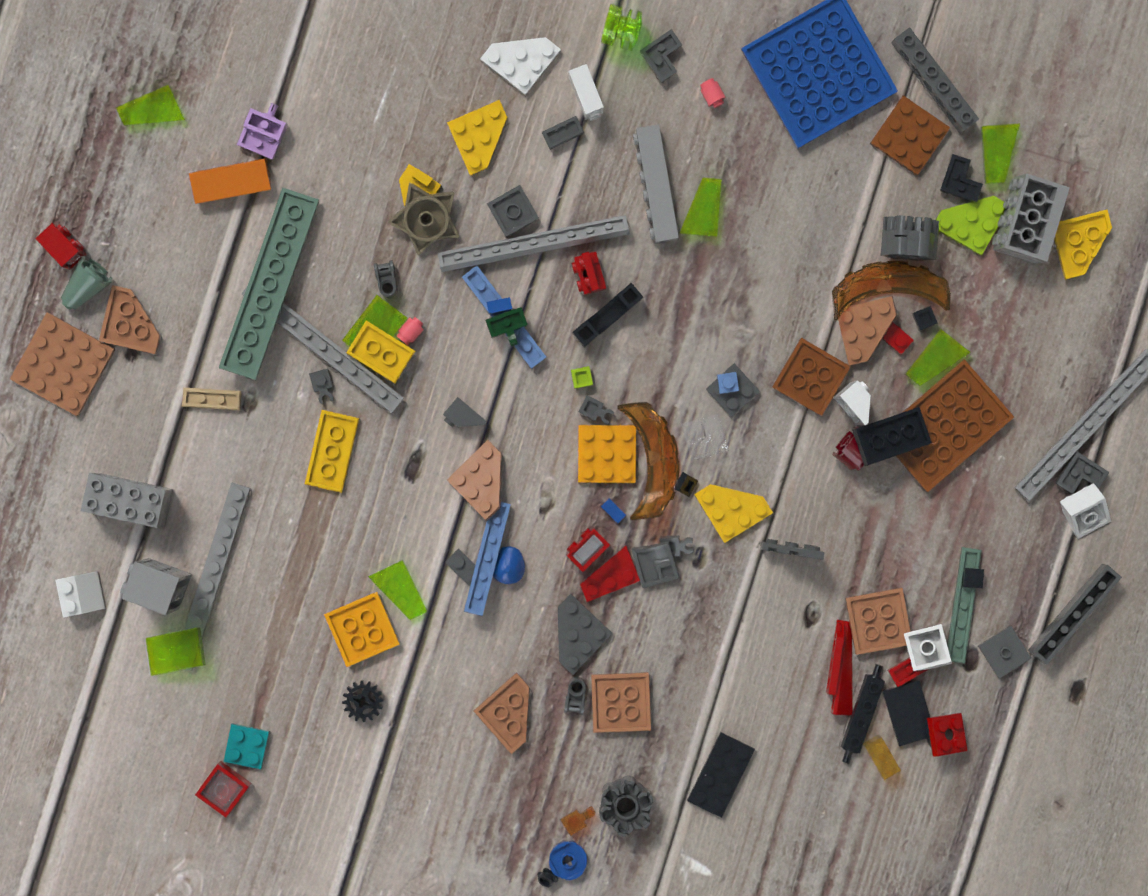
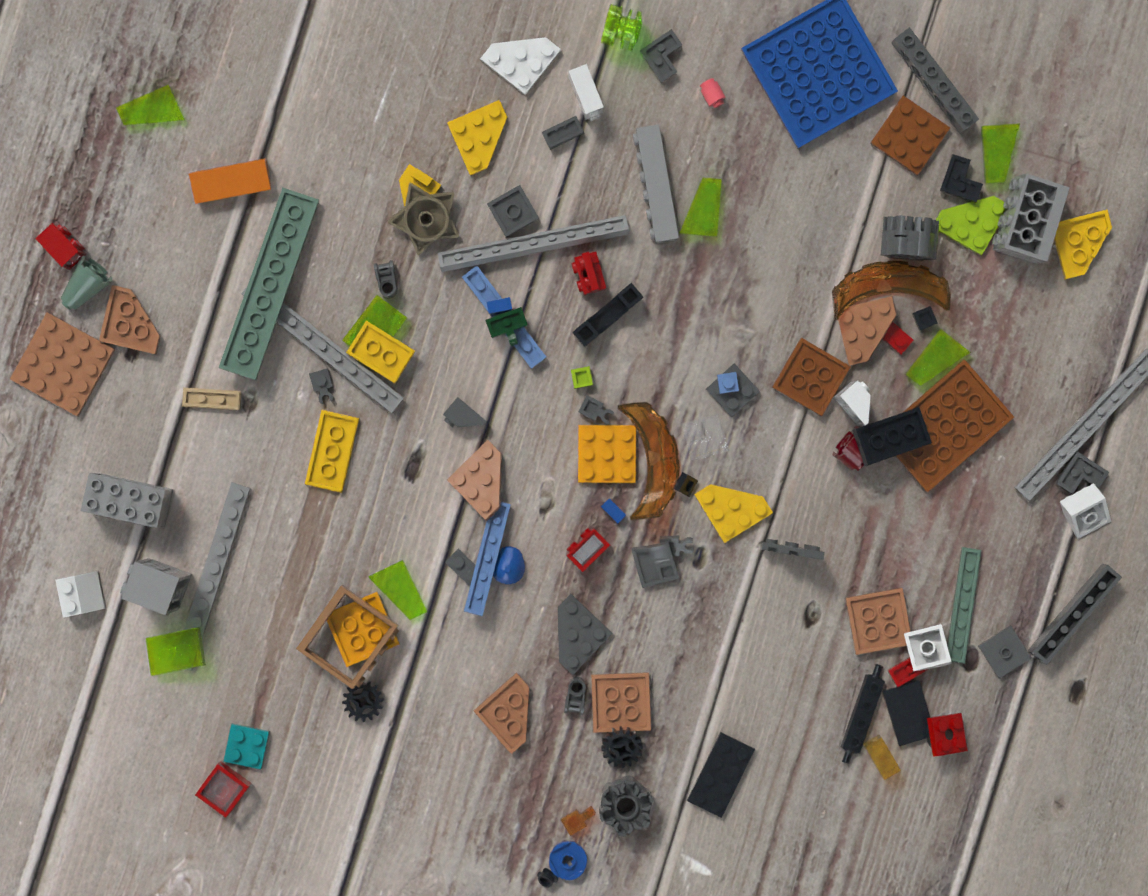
lavender plate [237,103,288,160] -> none
coral brick [397,317,424,345] -> none
red wing [580,545,640,602] -> none
red wedge [826,620,853,715] -> none
black plate [962,568,984,589] -> none
none -> medium nougat window [296,585,399,689]
none -> black gear [601,726,643,768]

